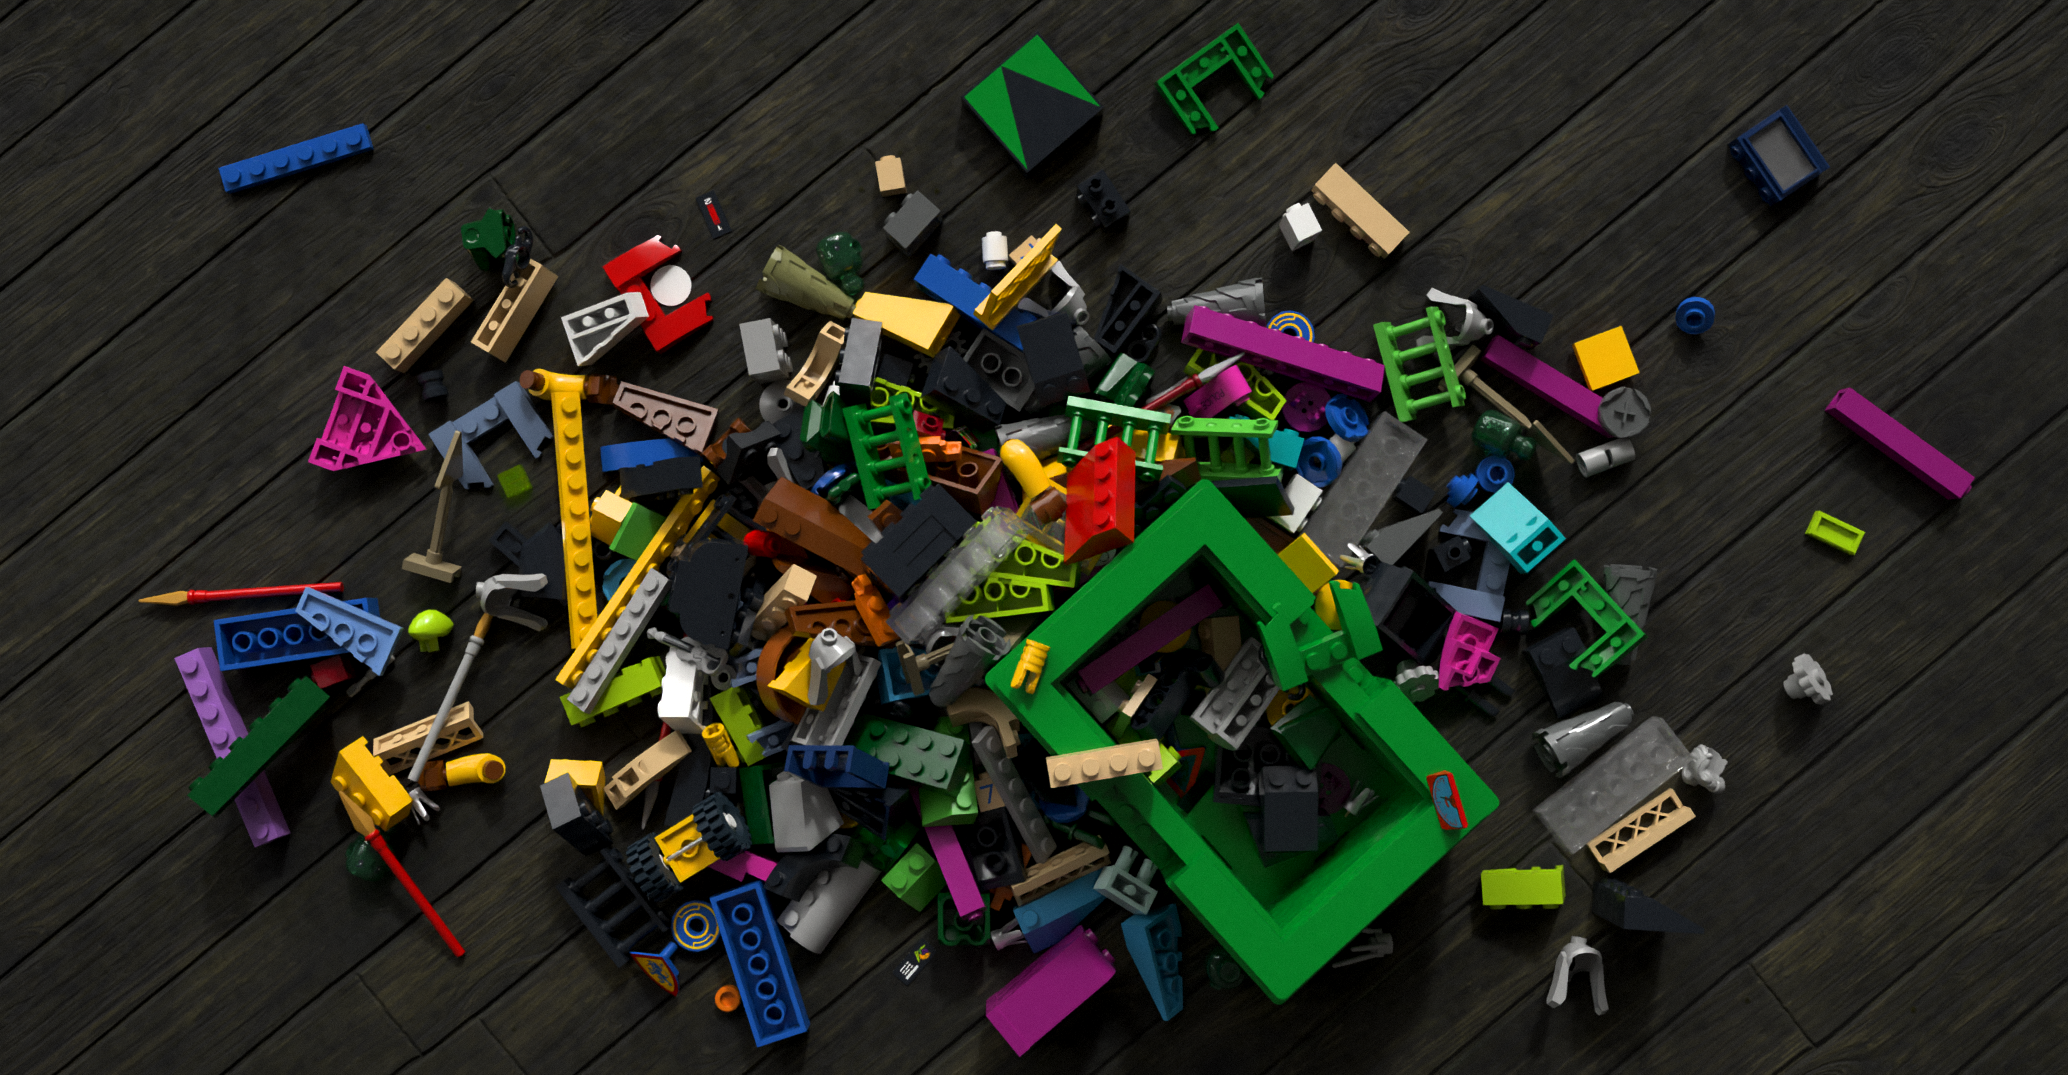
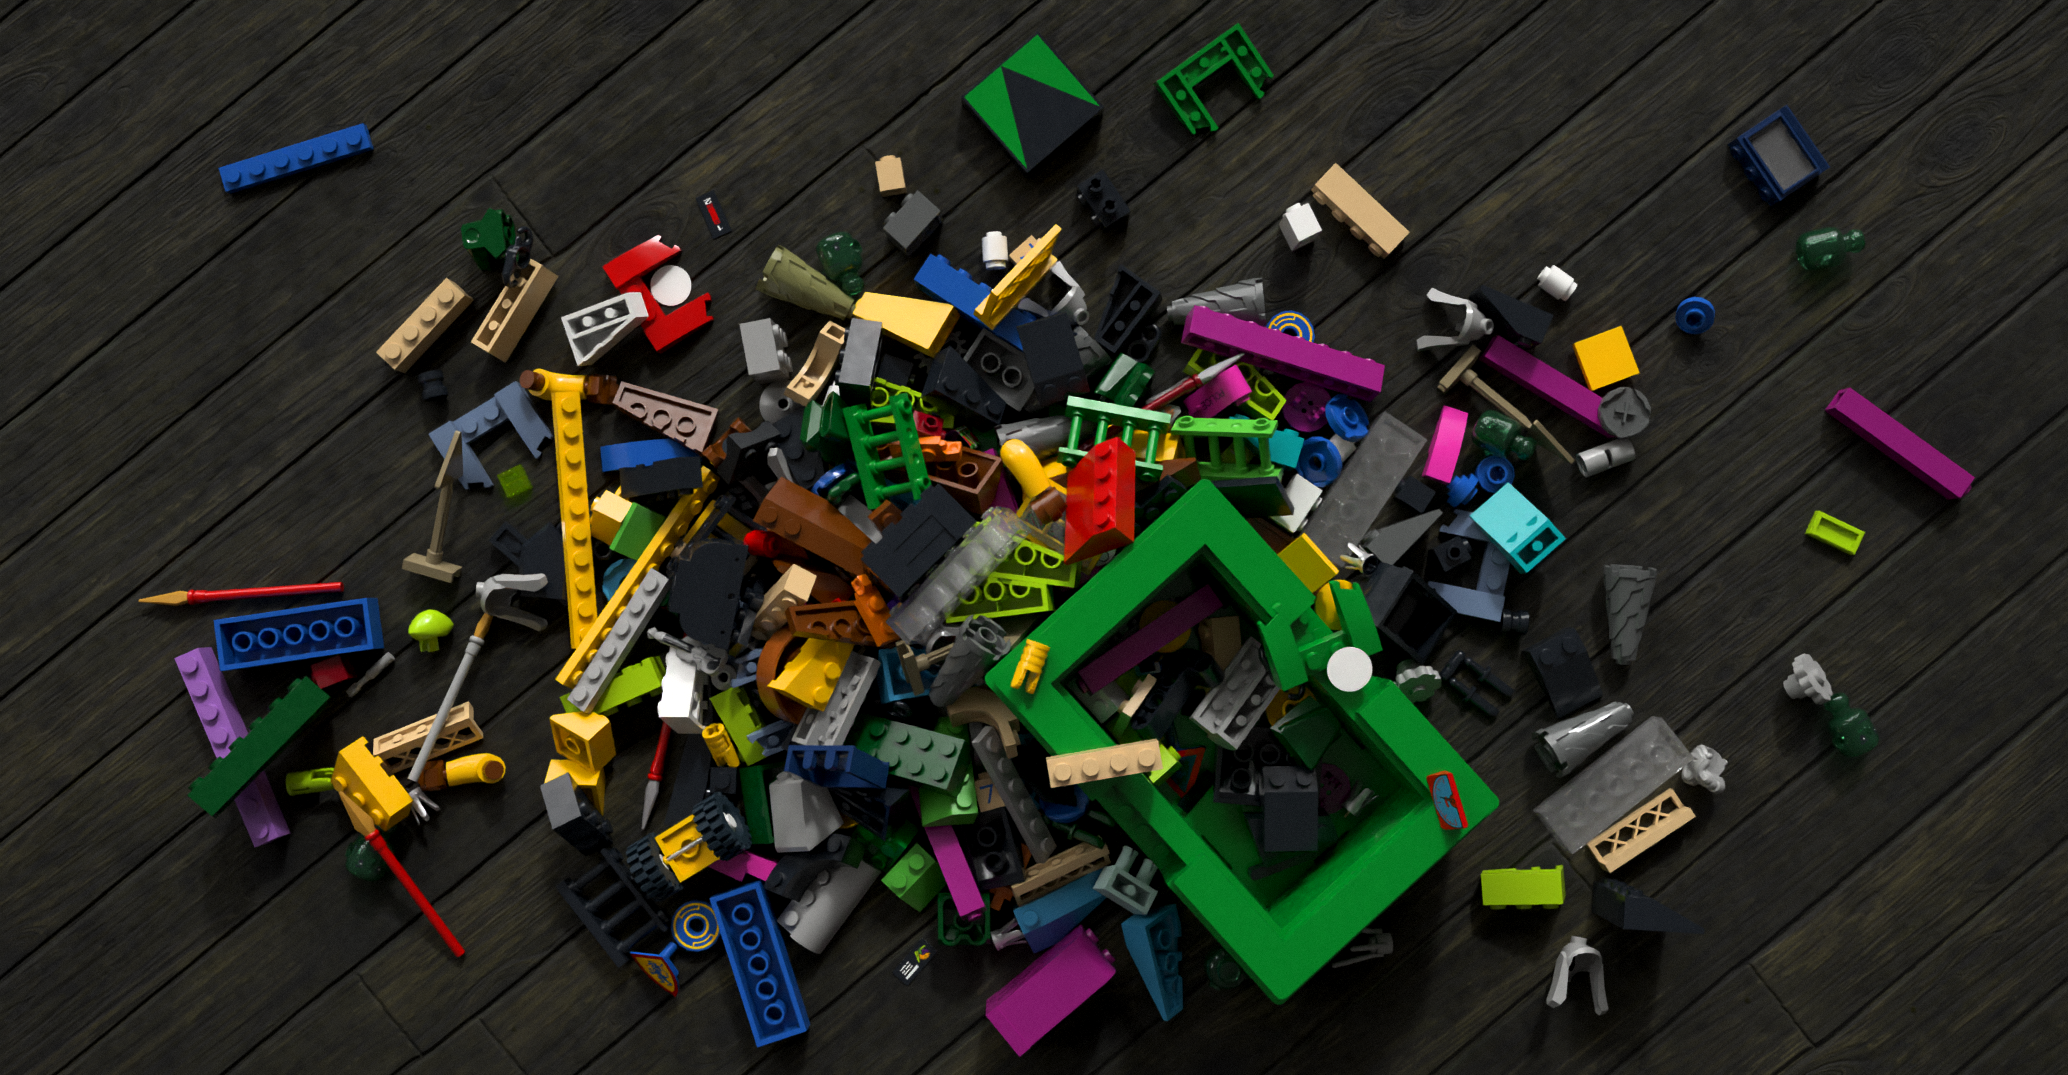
medium blue wing [295,587,404,676] -> none
dark pink wedge [308,366,427,471] -> none
tan slope [603,730,692,810] -> none
orange tile [715,985,742,1012] -> none
light grey piece [808,628,863,705] -> none
bright green fence [1373,307,1466,423] -> none
dark pink slope [1439,611,1501,690] -> none
green wedge [1526,559,1648,678] -> none
none -> lime hinge [286,768,334,796]
none -> yellow slope [549,711,616,774]
none -> black hinge [1248,852,1319,880]
none -> white sticker [1327,647,1372,692]
none -> dark pink slope [1422,405,1468,485]
none -> white brick [1537,265,1577,301]
none -> clear green piece [1796,227,1865,271]
none -> clear green piece [1824,692,1879,757]

